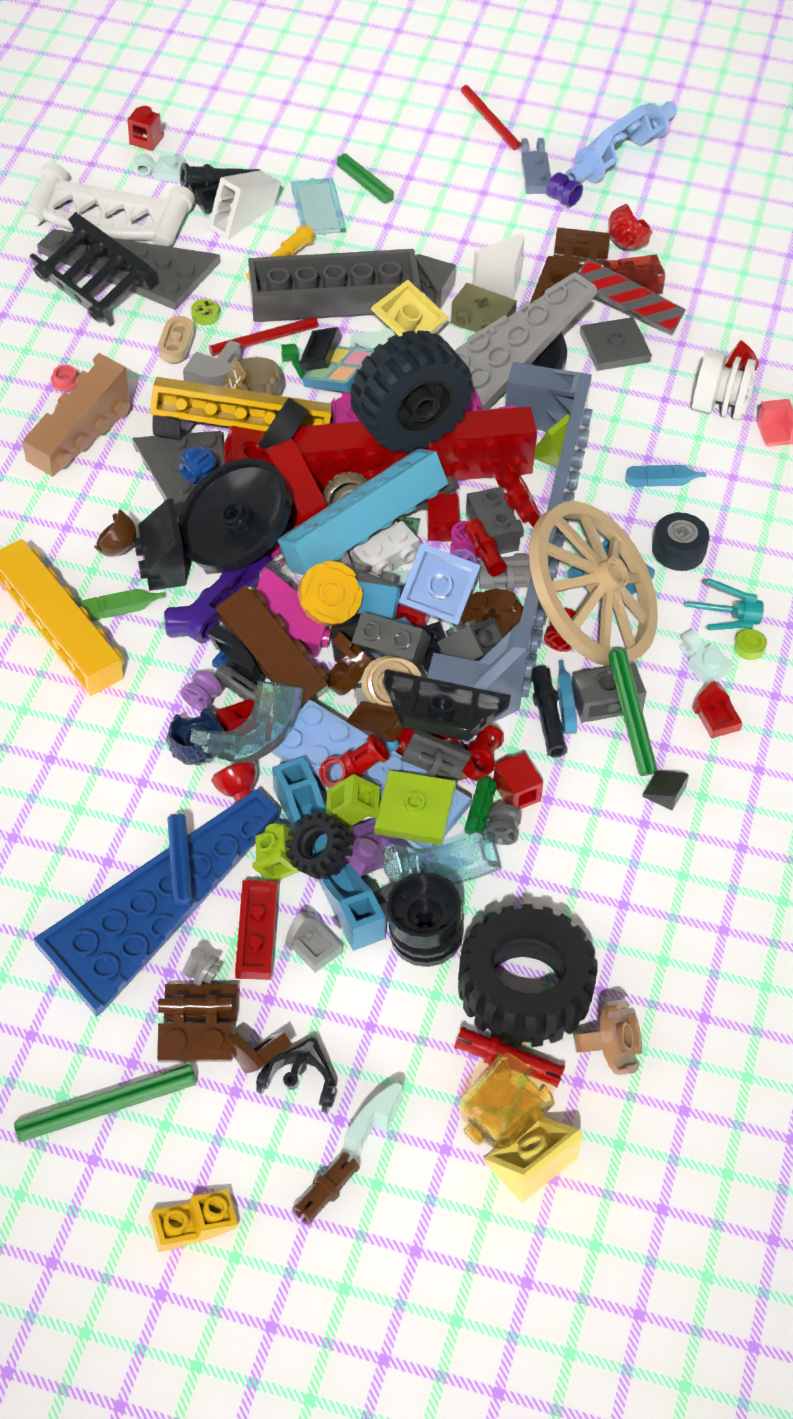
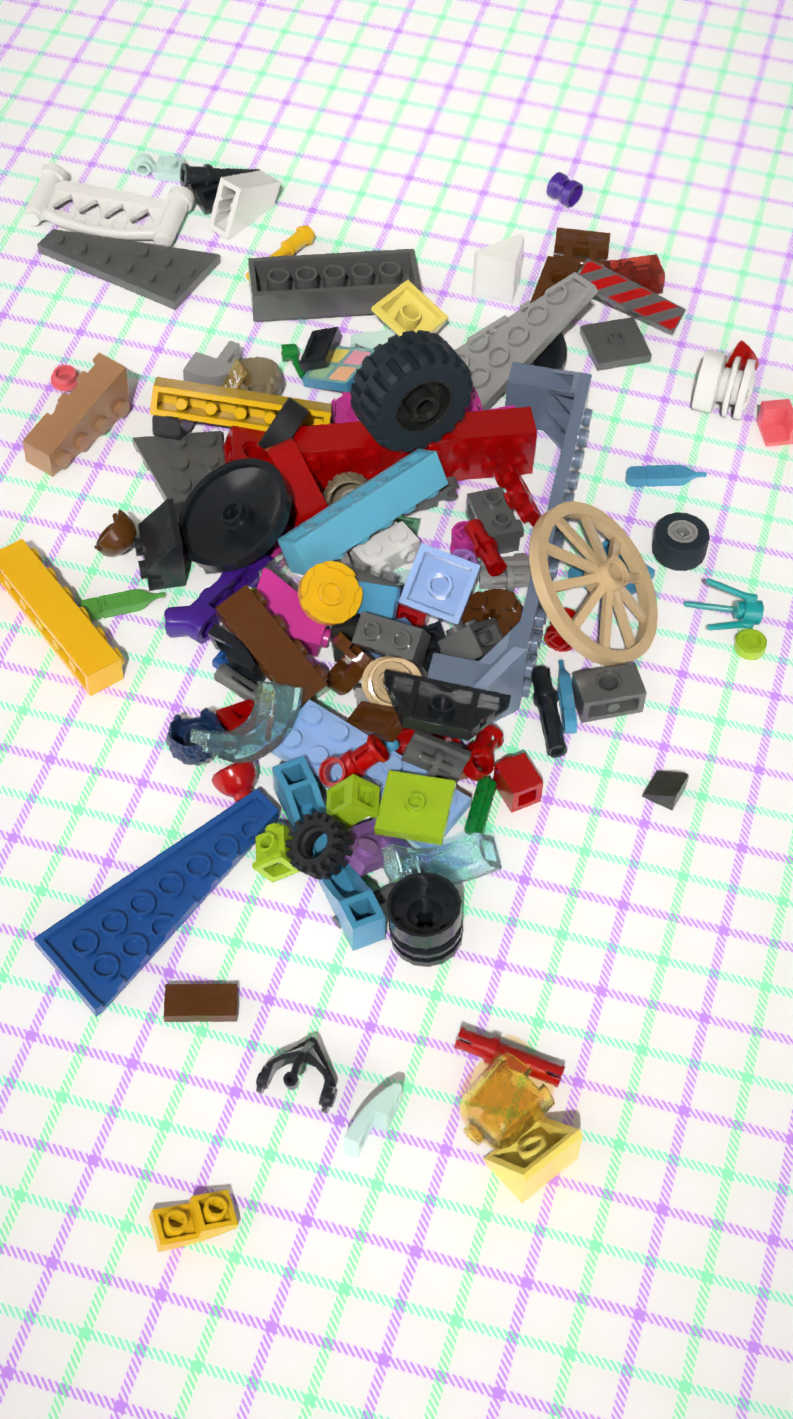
axle [14,1064,196,1142] -> none
black fence [29,212,157,327] -> none
red brick [127,105,164,151] -> none
reddish brown plate [157,995,232,1063] -> none
tan plate [158,316,194,363] -> none
blue axle [167,813,193,907] -> none
blue gear [179,446,216,484] -> none
medium lavender wheel [181,670,222,711] -> none
light grey plate [183,947,221,986] -> none
lime tile [191,299,219,325] -> none
red bar [209,317,318,356] -> none
reddish brown tile [227,1032,292,1073] -> none
red plate [235,880,278,980] -> none
light grey tile [285,912,342,973] -> none
clear light blue piece [290,177,346,236] -> none
reddish brown pin [292,1152,360,1225] -> none
green axle [337,153,394,204] -> none
dark grey slope [415,254,456,309] -> none
red brick [426,494,459,542] -> none
olive brick [450,282,517,333] -> none
black tyre [458,904,598,1047] -> none
red bar [461,85,521,150] -> none
dark grey wheel [485,803,522,845] -> none
sand blue hinge [520,138,551,194] -> none
lime slope [534,414,570,467] -> none
light blue plate [565,101,678,183] -> none
medium nougat tile [573,1000,642,1075] -> none
red hair [608,204,653,249] -> none
green axle [608,649,658,776] -> none
light aqua plate [679,629,734,685] -> none
red tile [692,681,742,739] -> none

